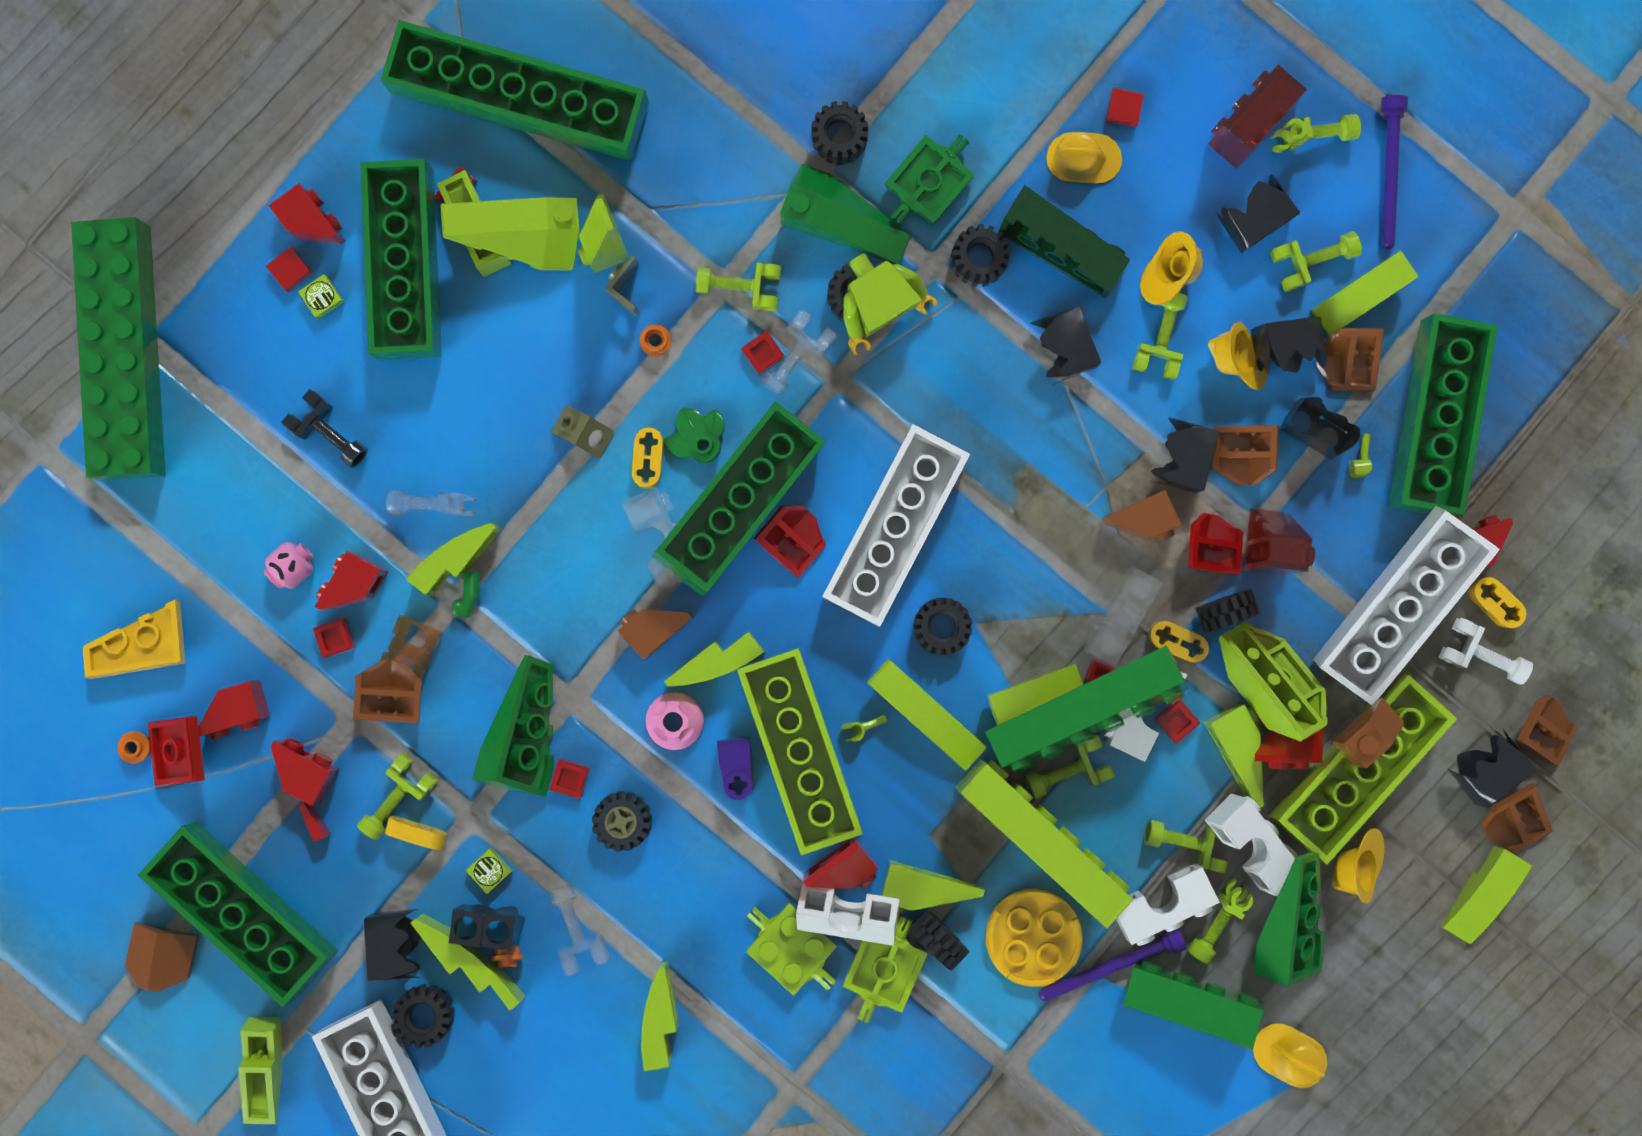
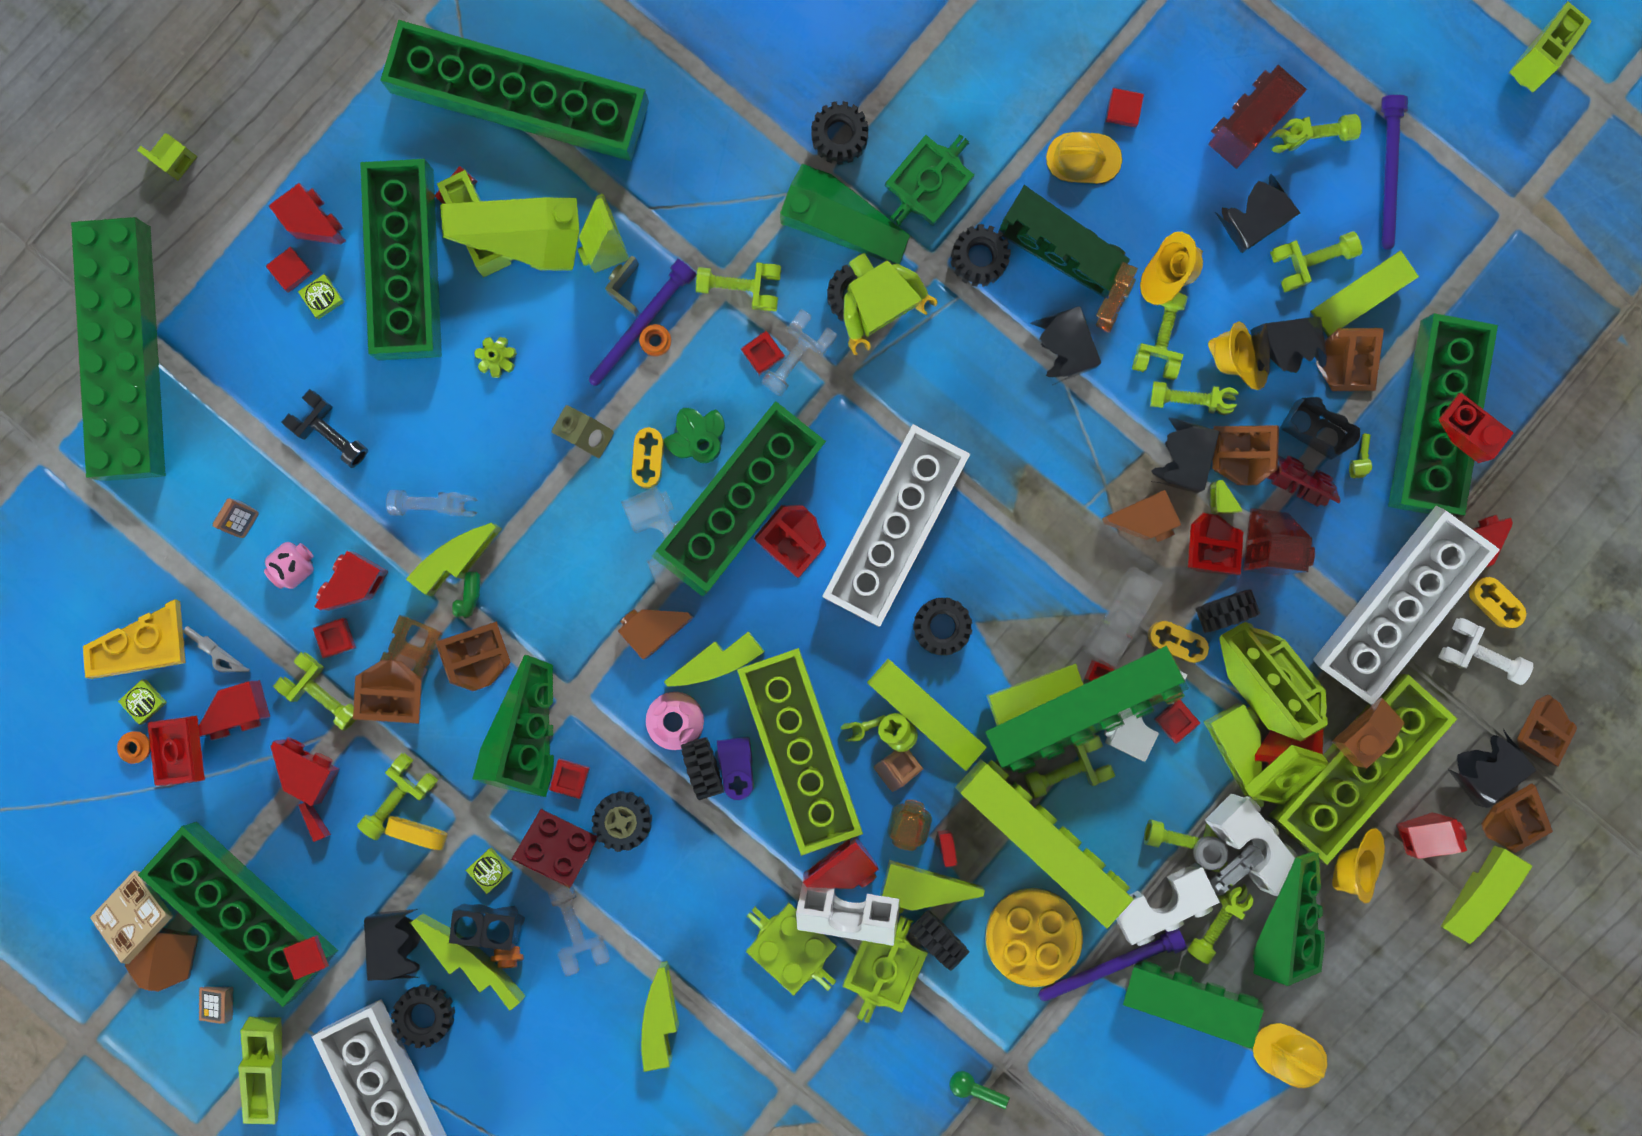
none -> tan tile [90,870,173,964]
none -> lime tile [118,679,167,725]
none -> lime panel [137,133,197,181]
none -> light grey hand [183,626,250,673]
none -> slope [199,987,233,1024]
none -> slope [213,498,259,538]
none -> lime bar [273,652,356,731]
none -> red tile [283,935,329,980]
none -> dark orange slope [435,621,510,691]
none -> lime plant [474,337,517,378]
none -> dark red hinge [511,809,598,888]
none -> dark purple piece [589,258,697,386]
none -> black tyre [681,737,724,800]
none -> nougat slope [874,750,923,792]
none -> lime wheel [878,713,918,752]
none -> clear orange head [887,800,932,851]
none -> red tile [937,830,957,867]
none -> green bar [949,1071,1010,1110]
none -> clear orange piece [1096,262,1138,332]
none -> lime bar [1150,381,1239,415]
none -> light grey tile [1193,836,1228,870]
none -> dark grey axle [1209,845,1264,895]
none -> lime slope [1210,480,1242,515]
none -> lime tile [1244,745,1329,805]
none -> dark red hinge [1267,455,1341,507]
none -> slope [1396,812,1467,859]
none -> red slope [1439,392,1514,463]
none -> lime slope [1509,1,1592,92]

